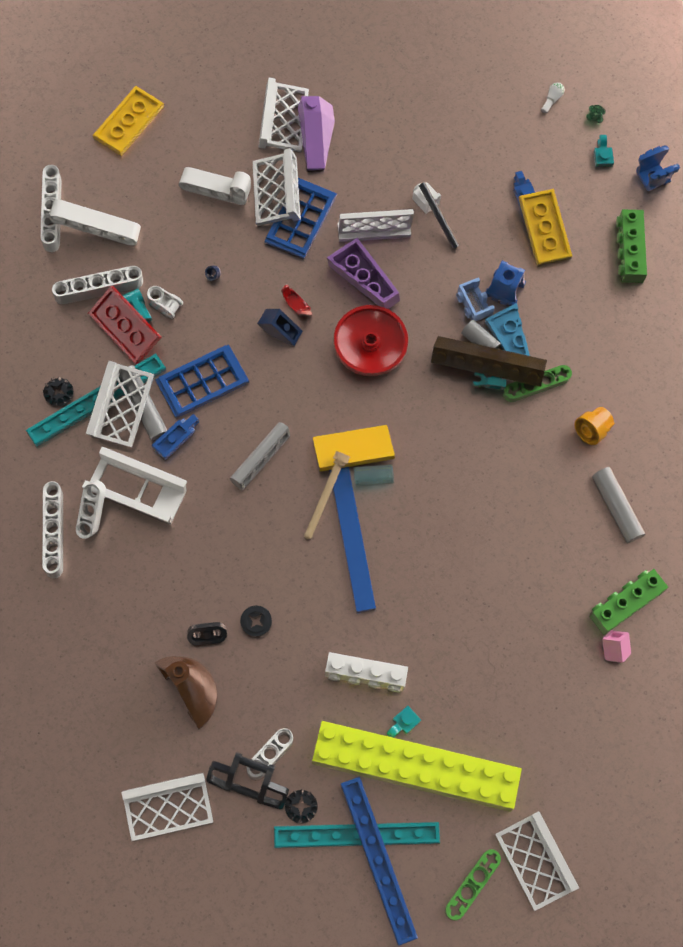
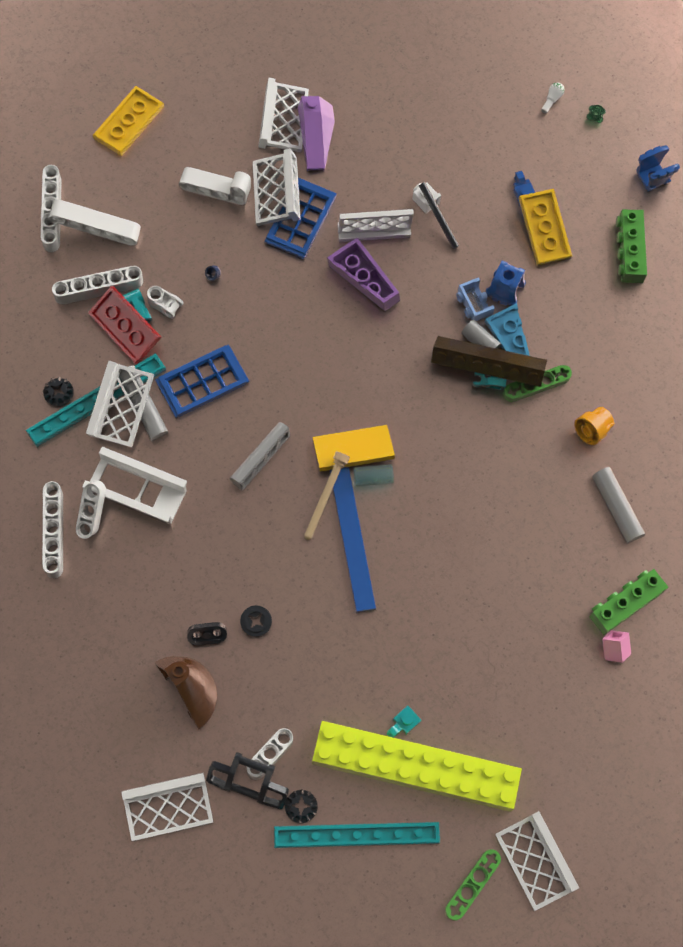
blue hinge [151,414,199,460] -> none
dark blue slope [257,309,303,346] -> none
red helmet [281,284,312,316] -> none
white brick [325,652,408,692] -> none
red dish [334,305,408,376] -> none
blue tile [340,776,418,946] -> none
teal plate [594,135,614,167] -> none

